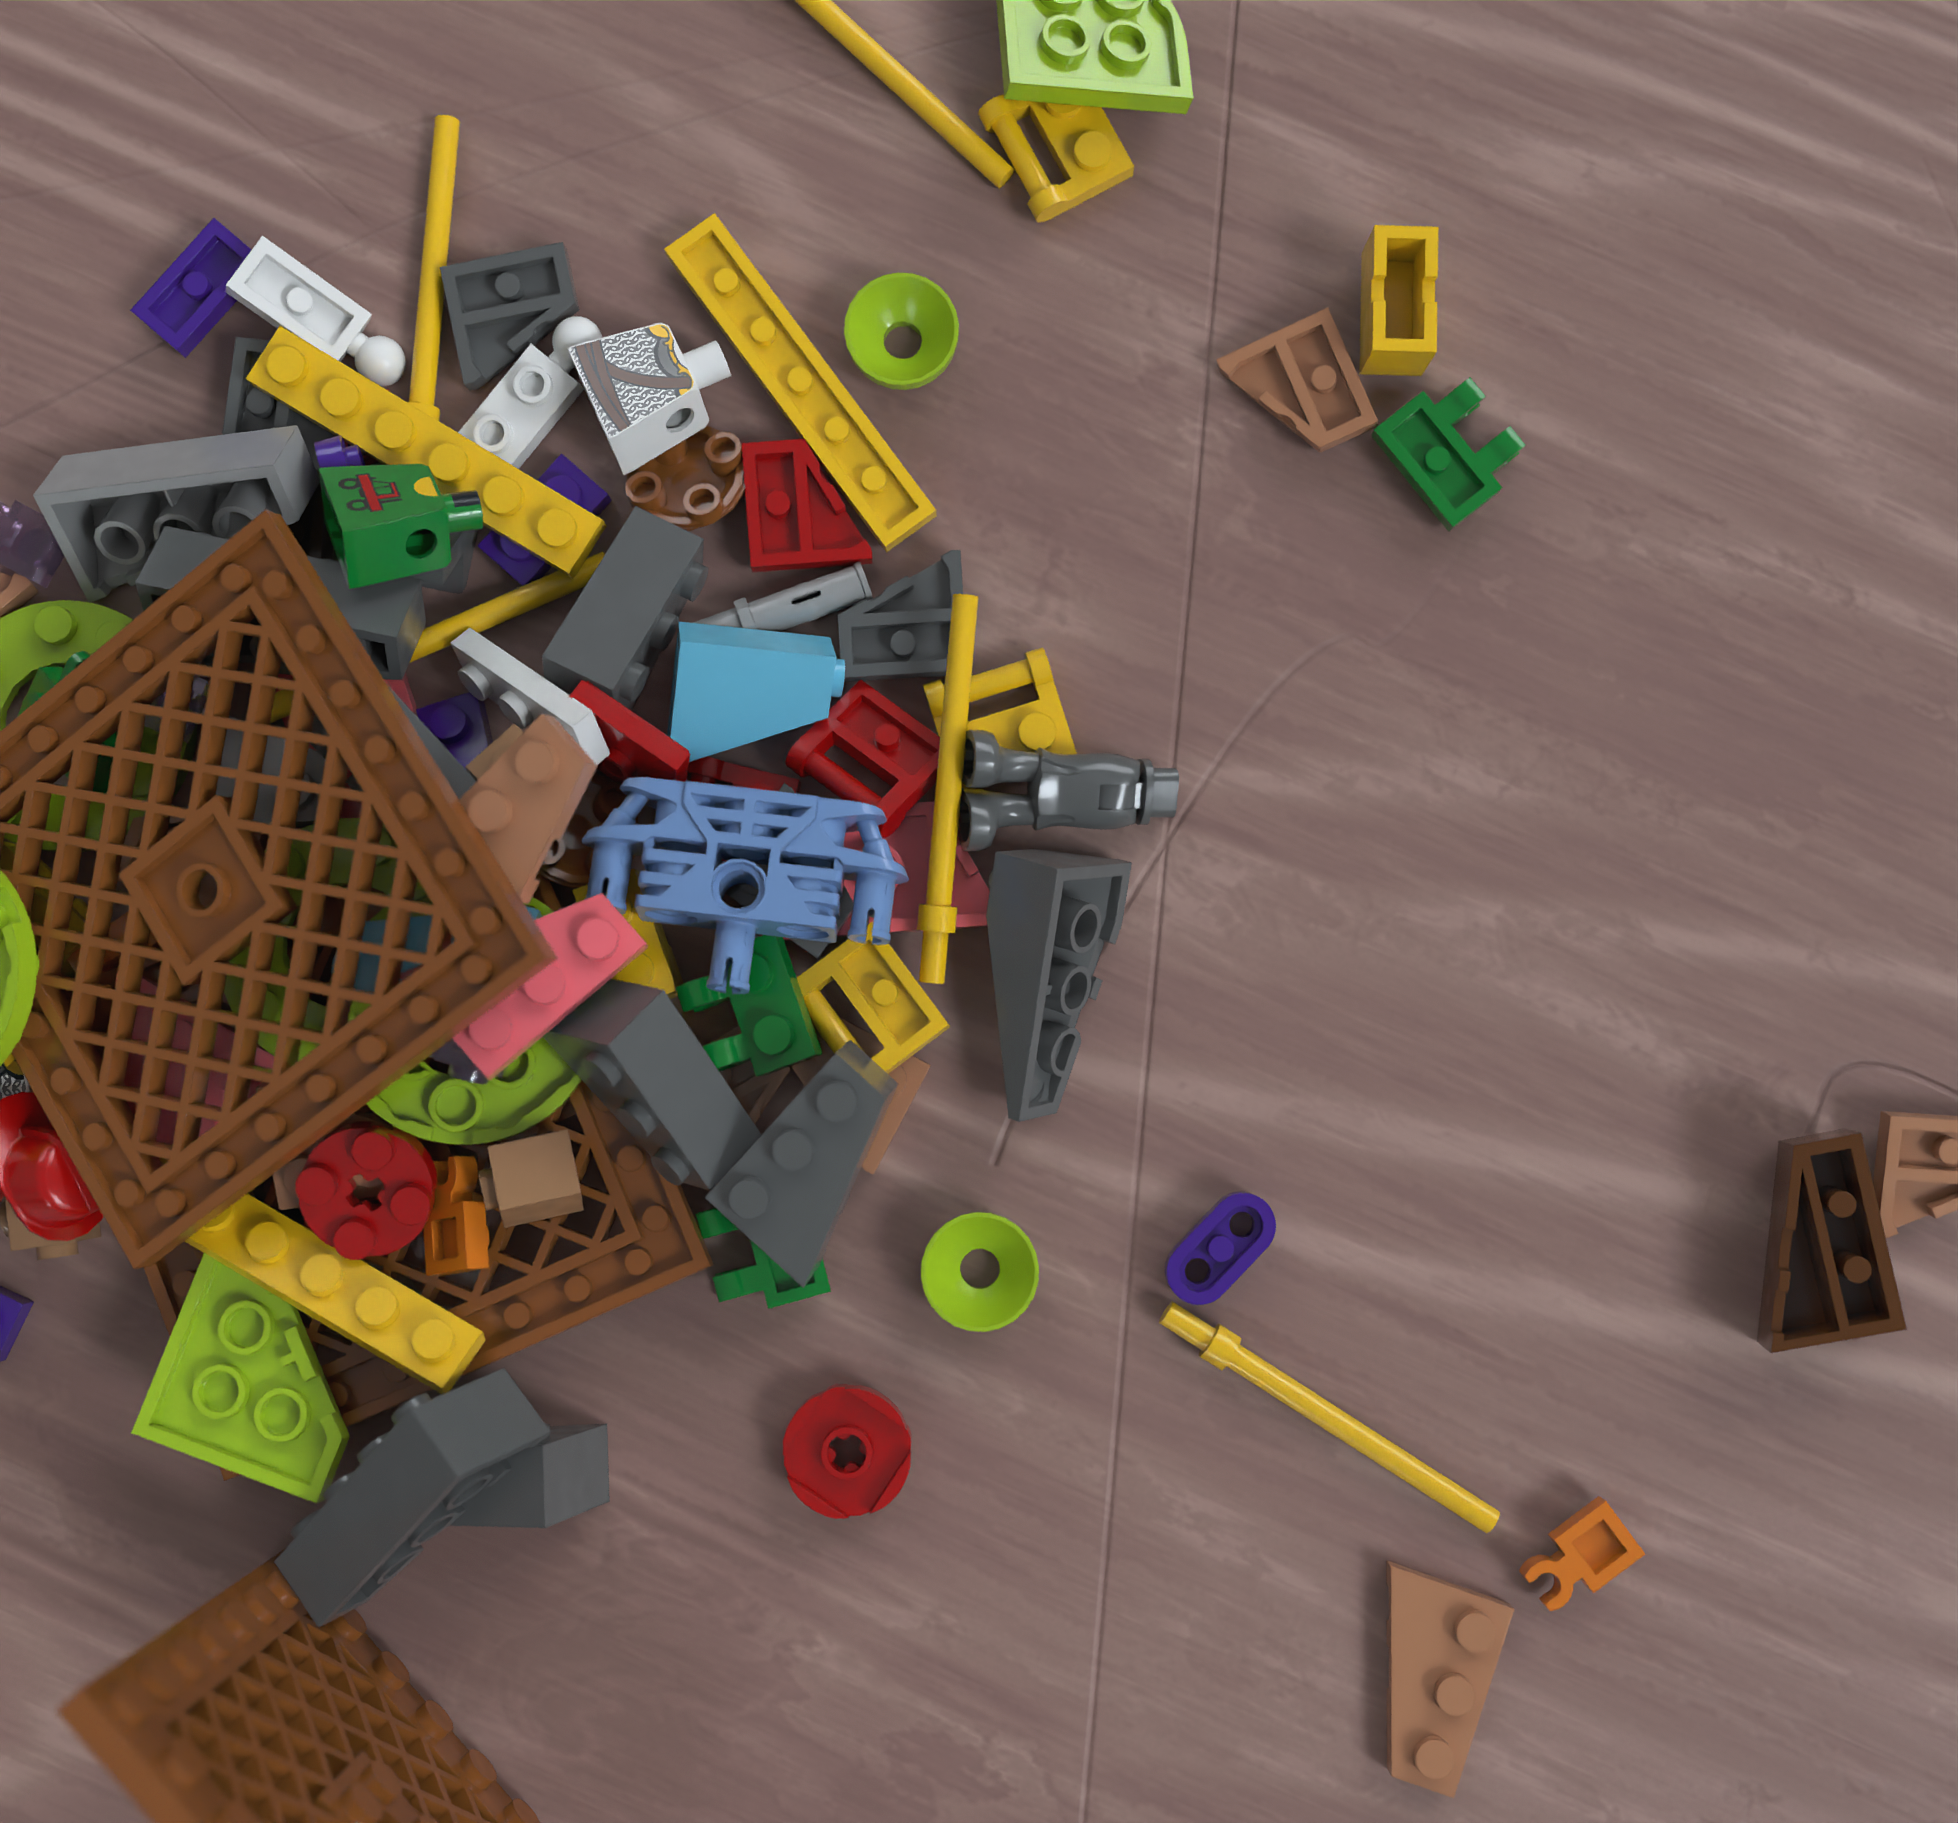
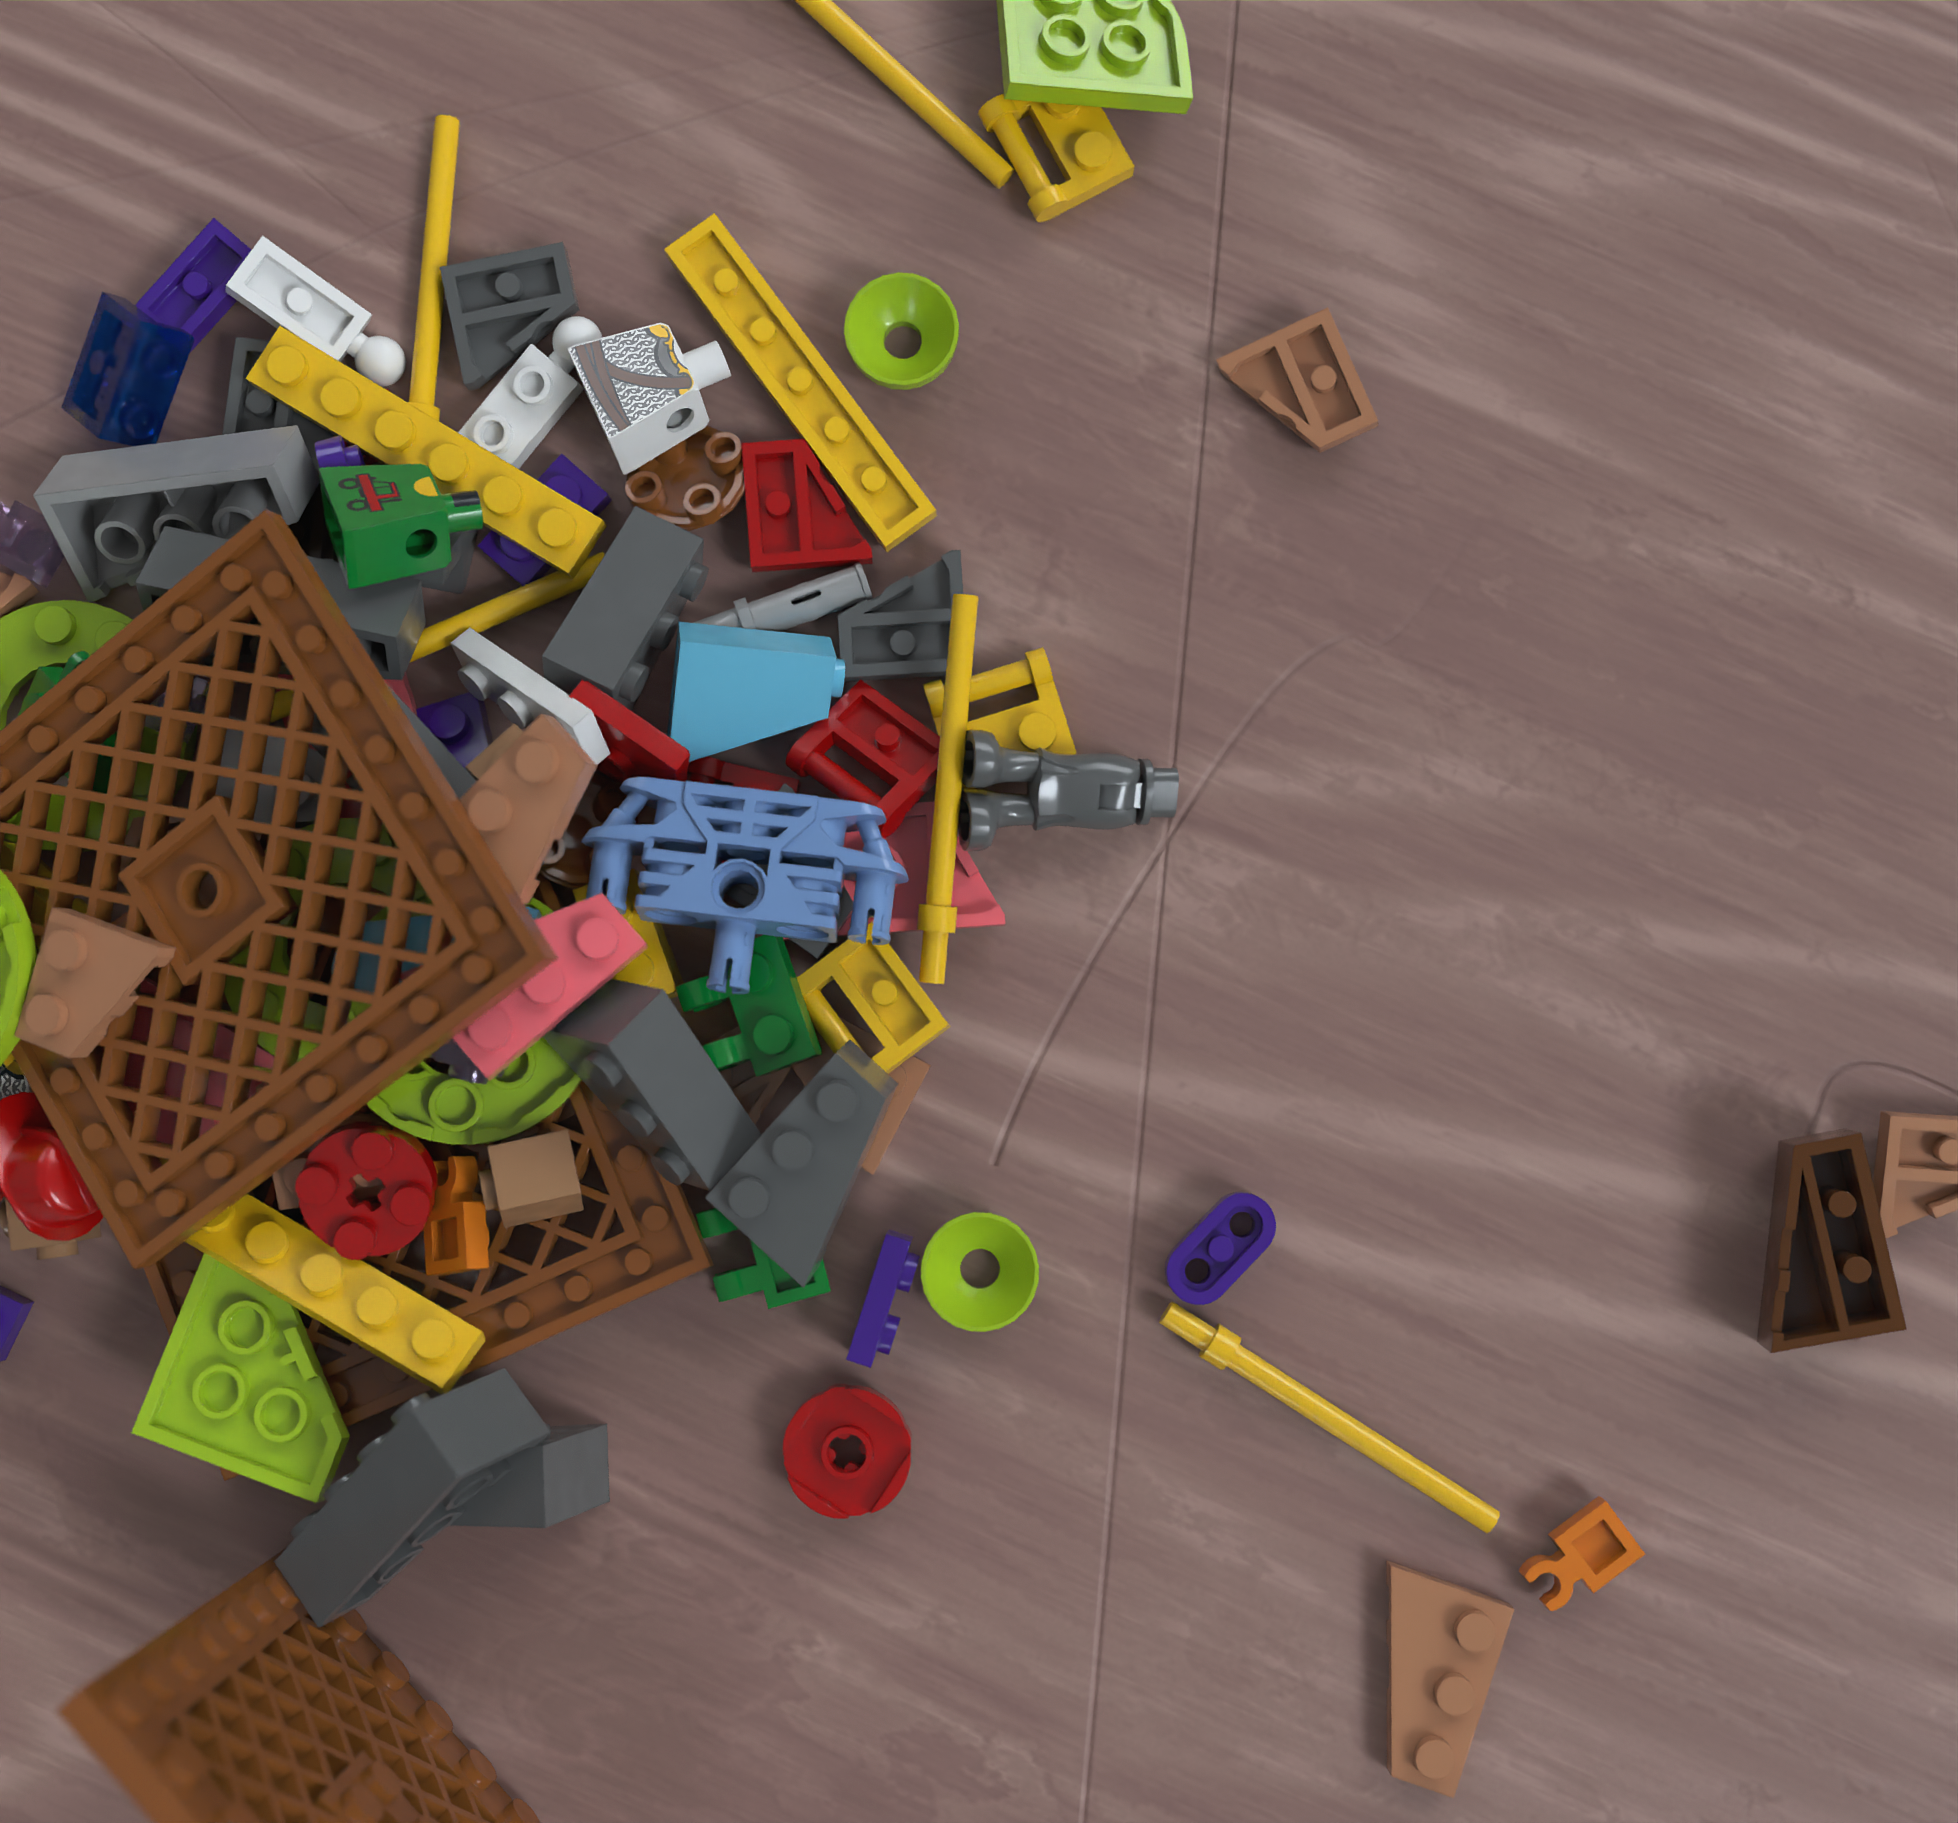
dark grey wedge [986,849,1132,1122] -> none
yellow brick [1359,225,1439,376] -> none
green plate [1371,377,1526,532] -> none
none -> nougat wing [14,908,176,1058]
none -> clear blue bracket [61,291,194,446]
none -> dark purple plate [846,1229,920,1368]

